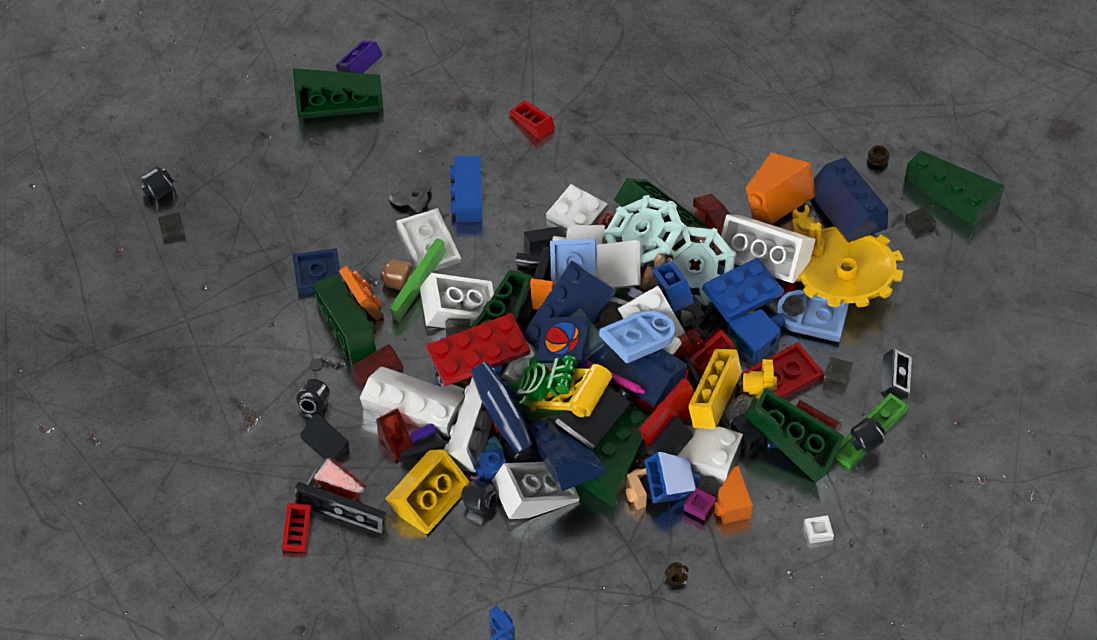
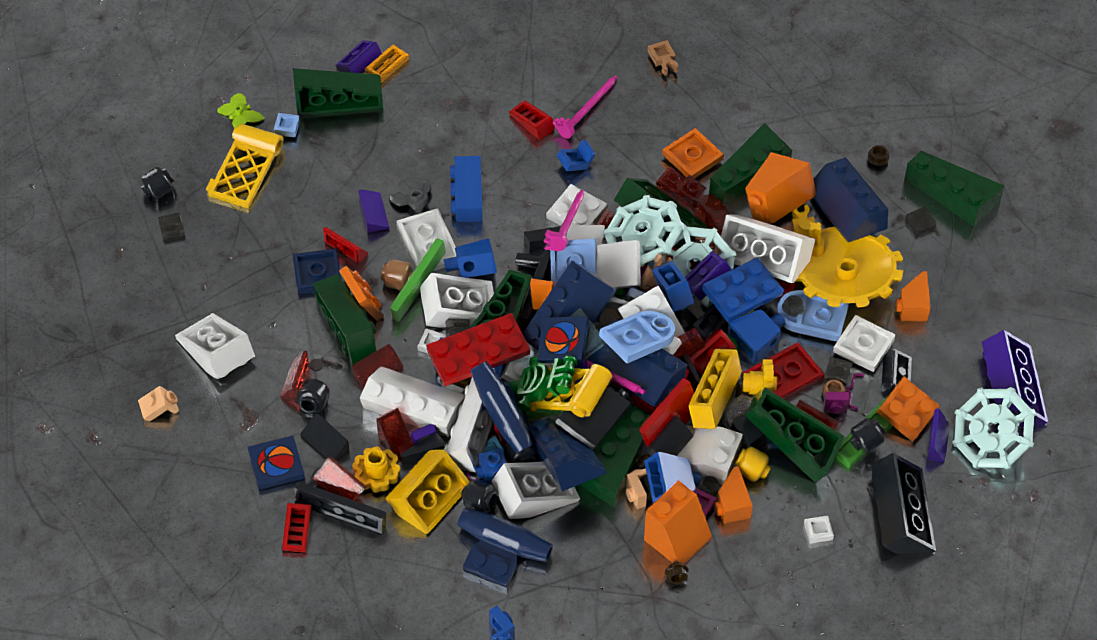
none -> light nougat bracket [138,386,179,422]
none -> white slope [175,313,255,379]
none -> yellow piece [206,124,283,209]
none -> lime piece [217,93,264,129]
none -> tile [248,436,305,490]
none -> light blue plate [274,113,300,137]
none -> clear red slope [280,351,309,402]
none -> red slope [323,227,368,263]
none -> yellow plant [352,446,401,493]
none -> dark purple slope [358,190,389,233]
none -> light orange tile [365,44,409,83]
none -> white tile [417,329,447,354]
none -> blue torso [443,238,497,278]
none -> dark blue plate [457,508,553,588]
none -> dark pink piece [544,190,584,251]
none -> dark pink piece [552,75,618,139]
none -> blue bracket [557,140,595,171]
none -> orange slope [644,480,712,565]
none -> medium nougat plate [648,40,678,76]
none -> clear red slope [656,166,707,204]
none -> orange plate [662,128,724,181]
none -> dark purple slope [685,250,732,301]
none -> dark green wedge [709,123,792,208]
none -> yellow head [734,447,771,482]
none -> medium nougat plate [822,380,845,397]
none -> magenta plate [823,392,849,414]
none -> white plate [833,315,896,372]
none -> magenta piece [845,373,864,410]
none -> black slope [871,453,936,555]
none -> orange plate [876,376,940,441]
none -> orange slope [895,271,930,321]
none -> dark purple slope [927,408,950,462]
none -> light aqua plate [952,387,1036,470]
none -> dark purple slope [982,330,1048,427]

